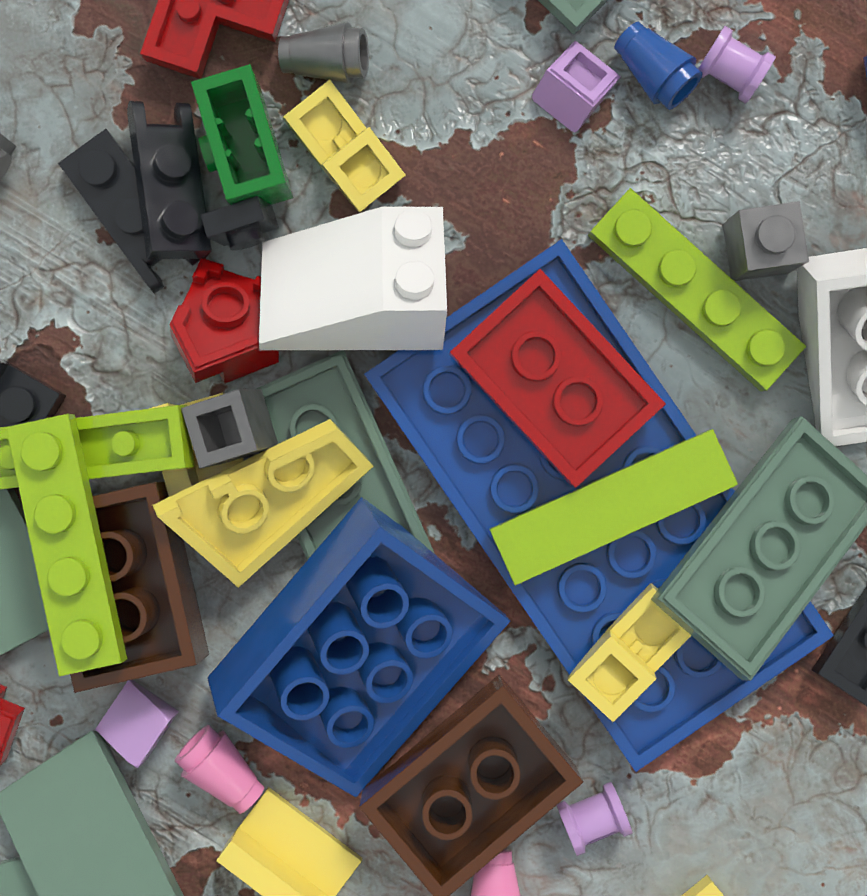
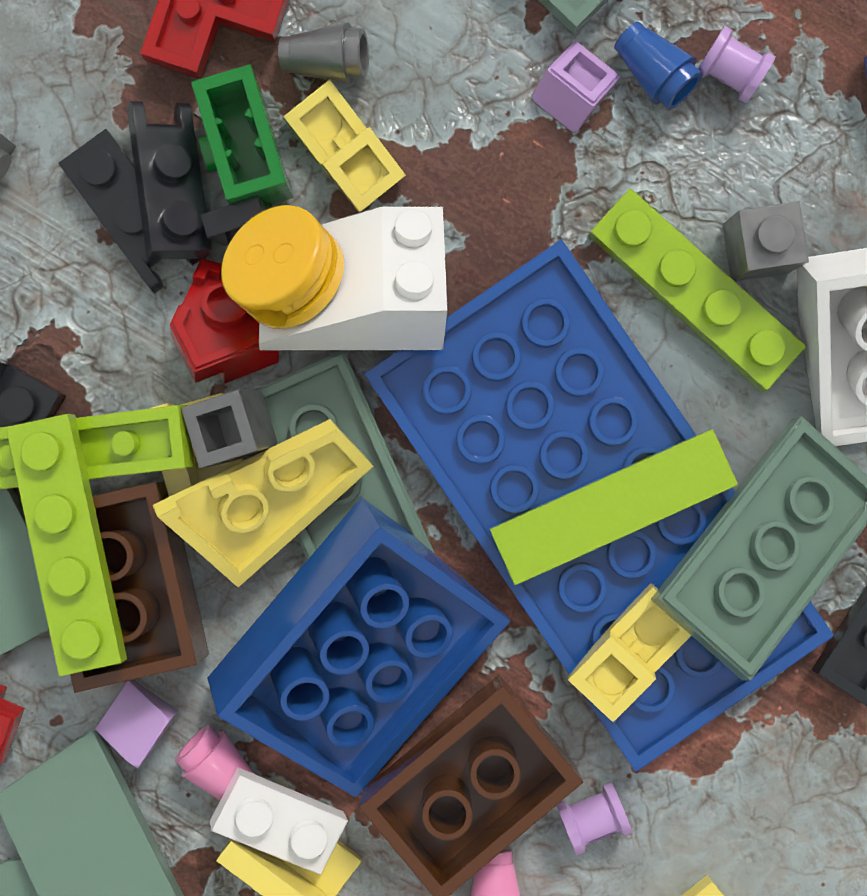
red plate [449,269,666,488] -> none
none -> white plate [210,767,348,875]
none -> yellow head [221,205,344,329]

